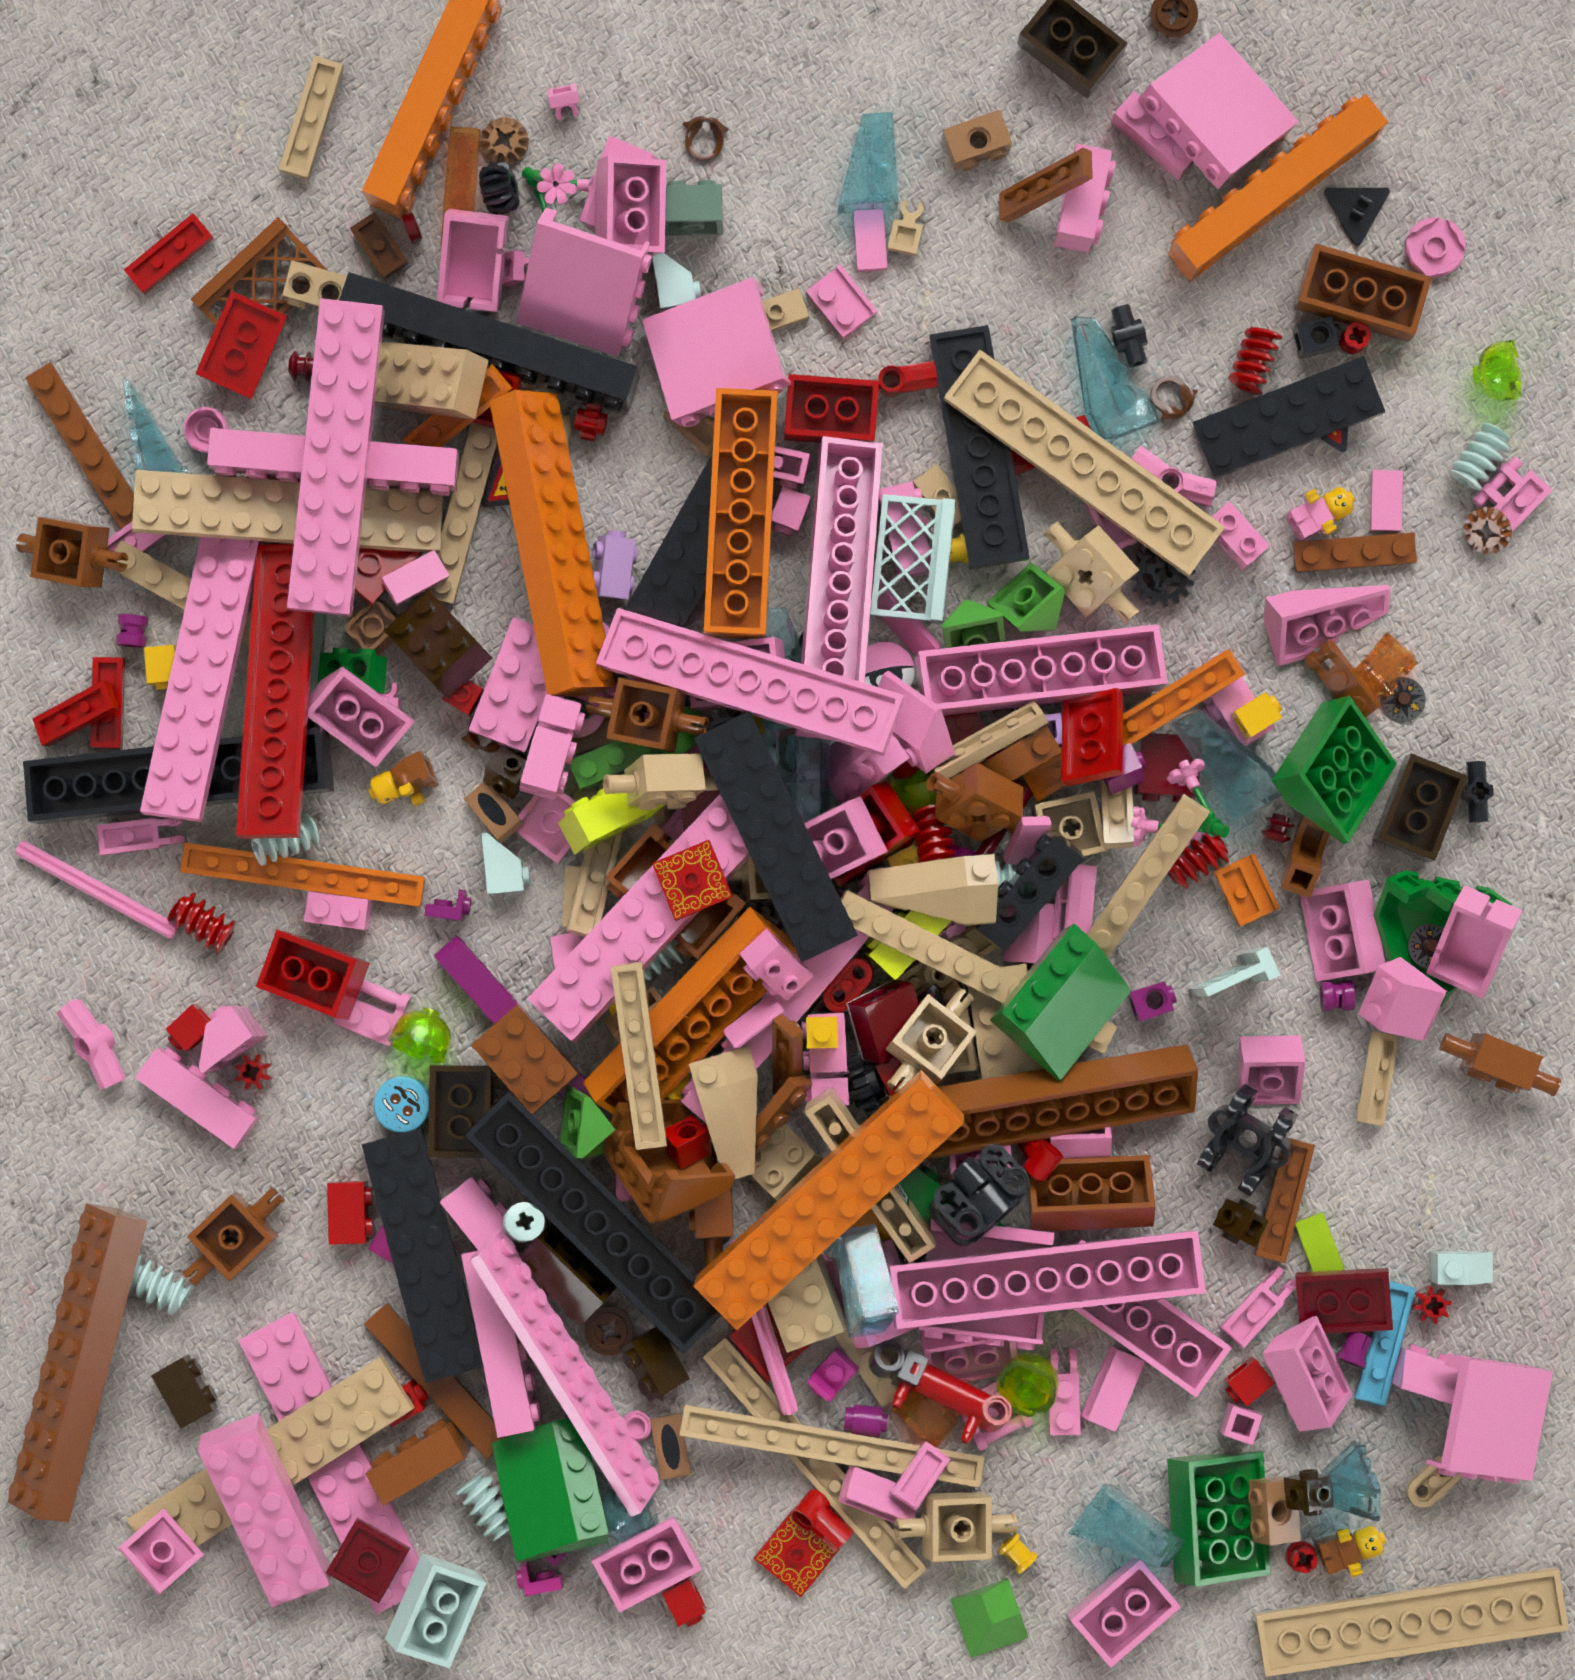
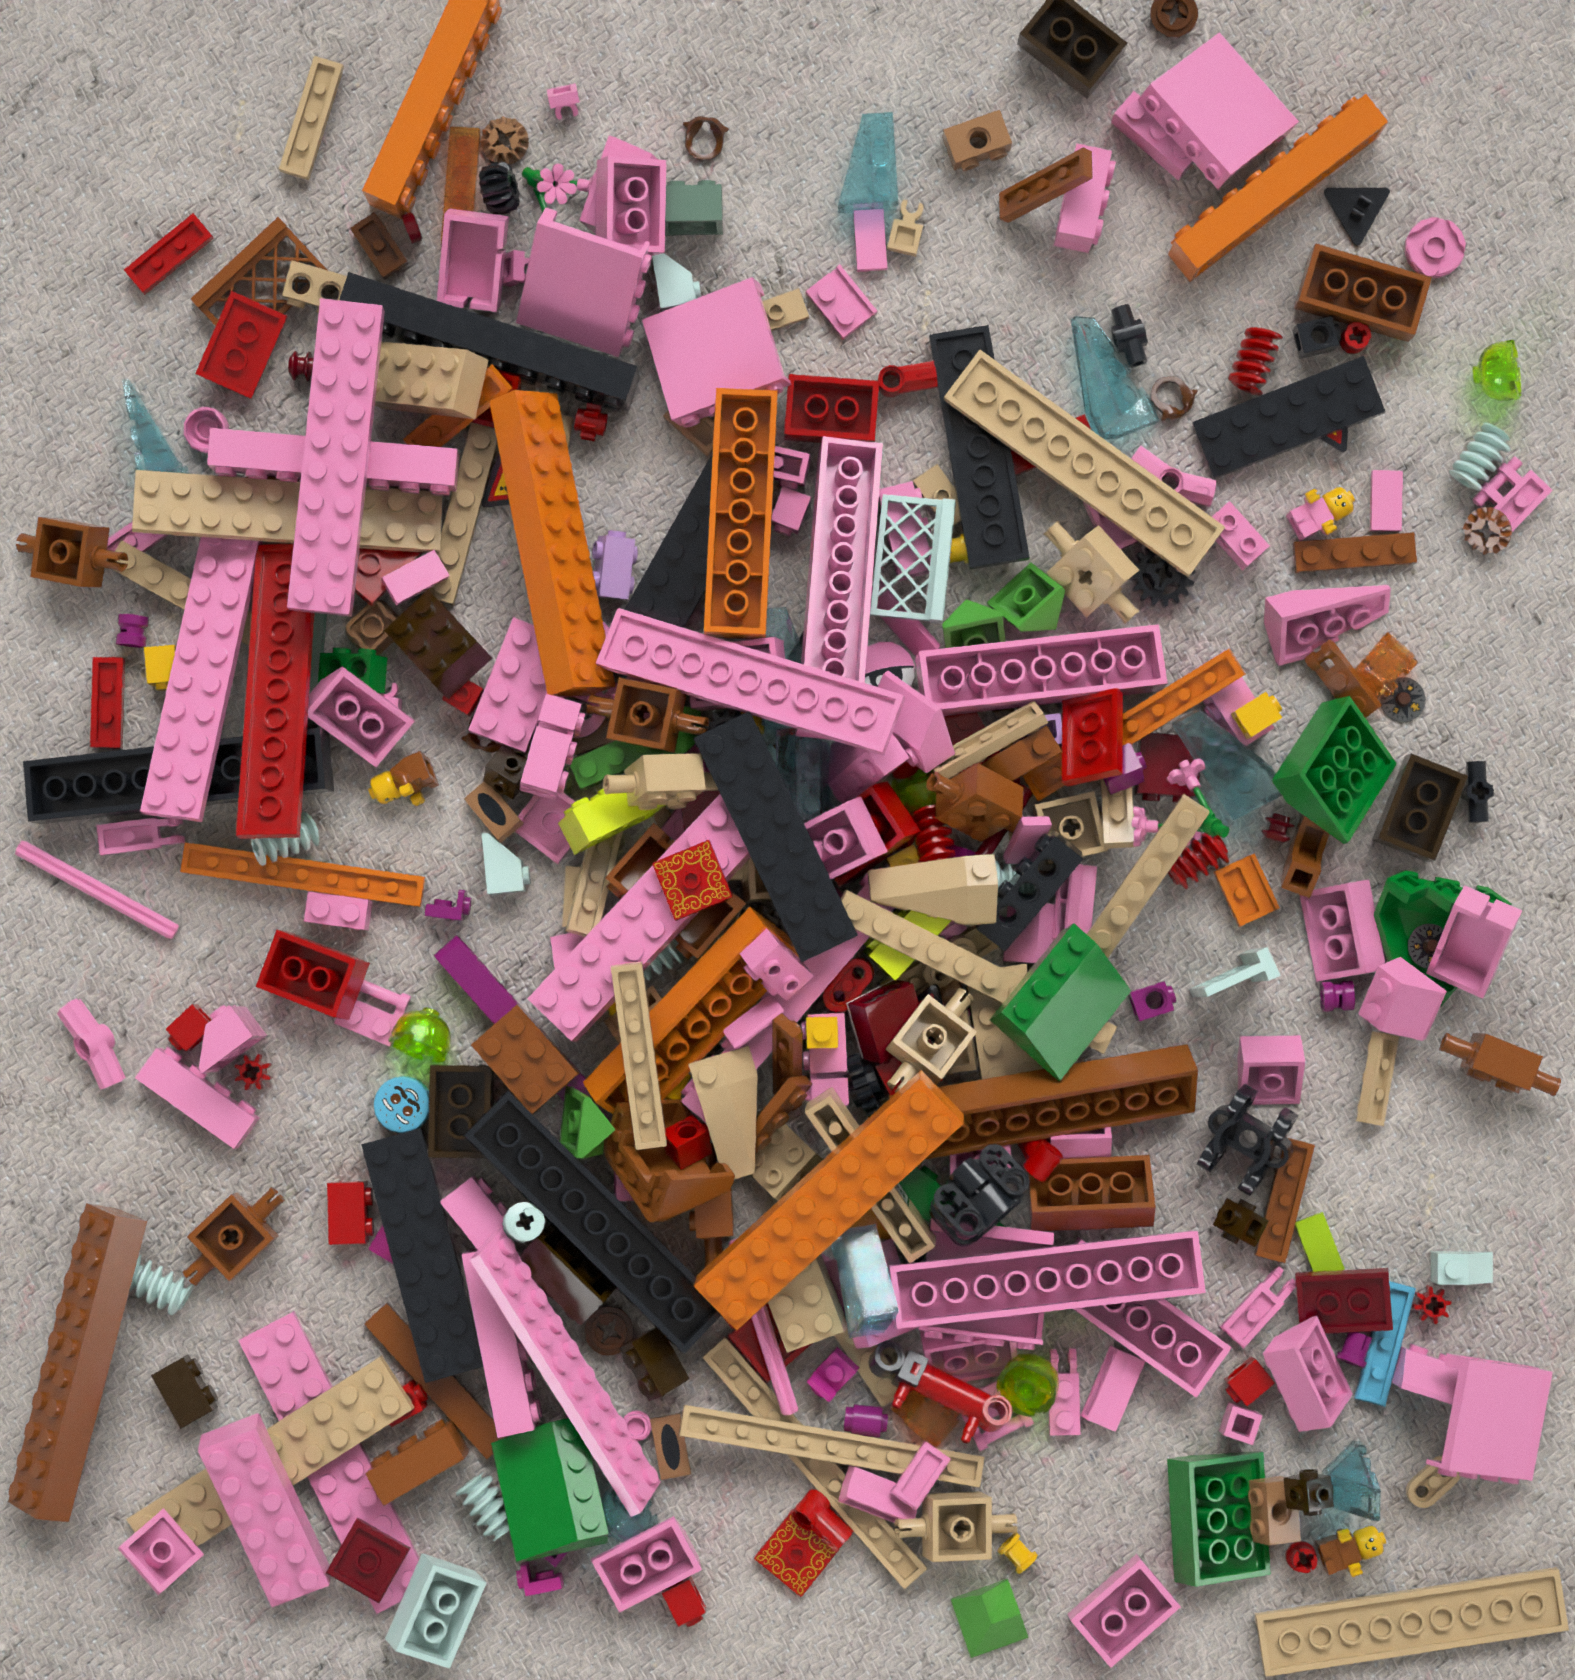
dark orange plate [25,362,134,529] -> none
red plate [33,680,119,747] -> none
red piece [167,892,236,955] -> none
clear light blue wedge [1068,1484,1185,1567] -> none

